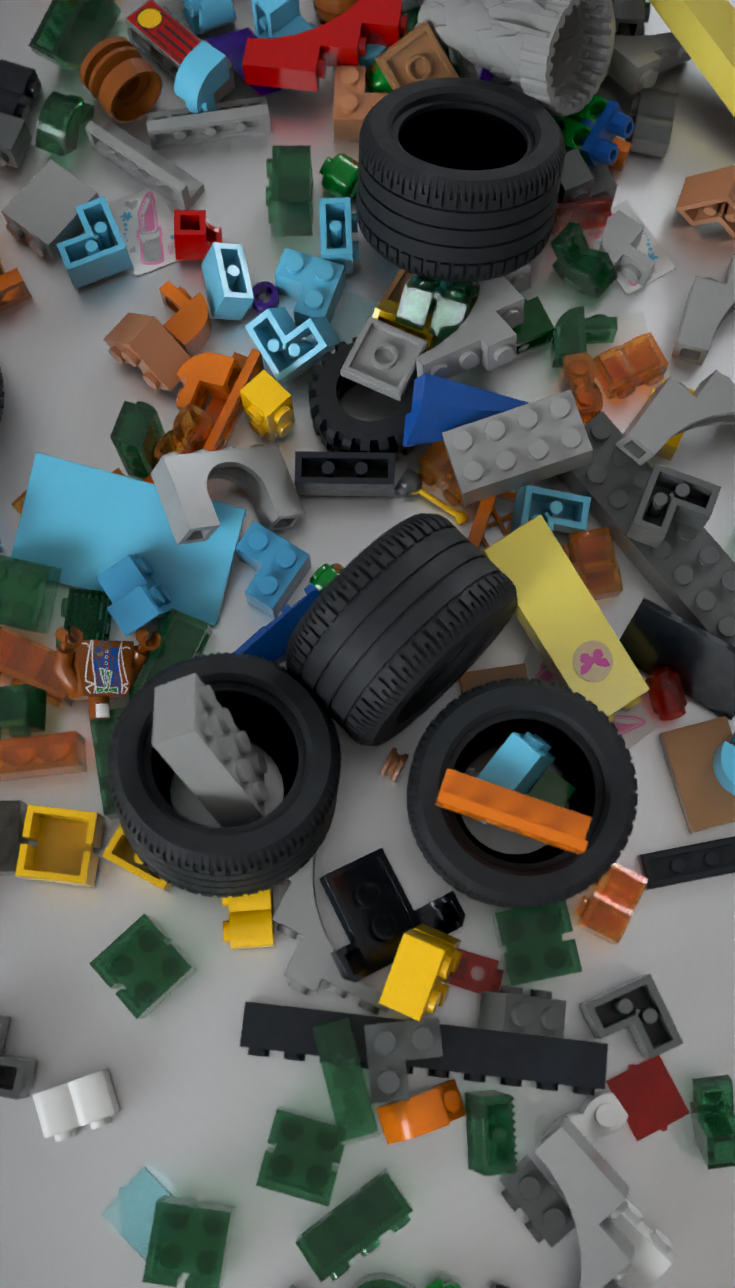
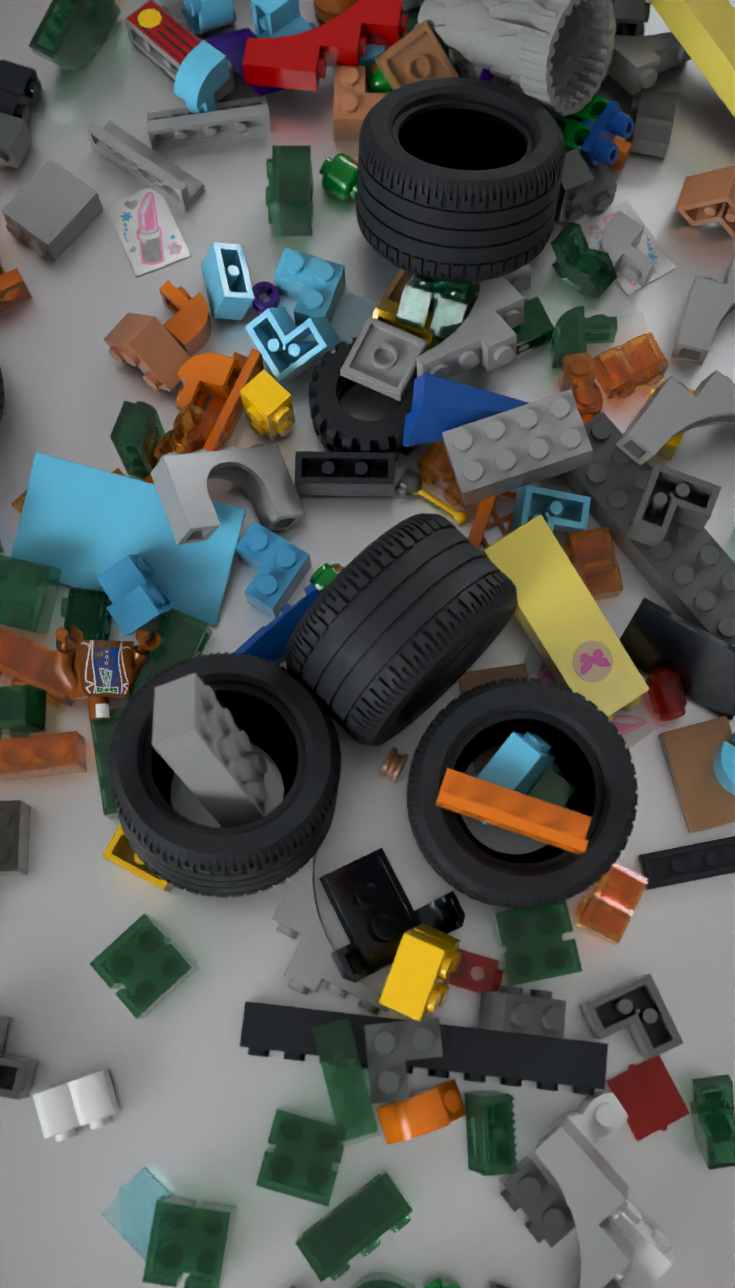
yellow piece [15,805,105,887] -> none
clear green brick [35,91,95,157] -> none
medium azure brick [56,196,133,289] -> none
dark orange wheel [80,36,163,124] -> none
red brick [174,210,222,260] -> none
yellow brick [222,888,275,950] -> none
medium azure brick [319,197,359,273] -> none
clear red piece [552,196,613,235] -> none

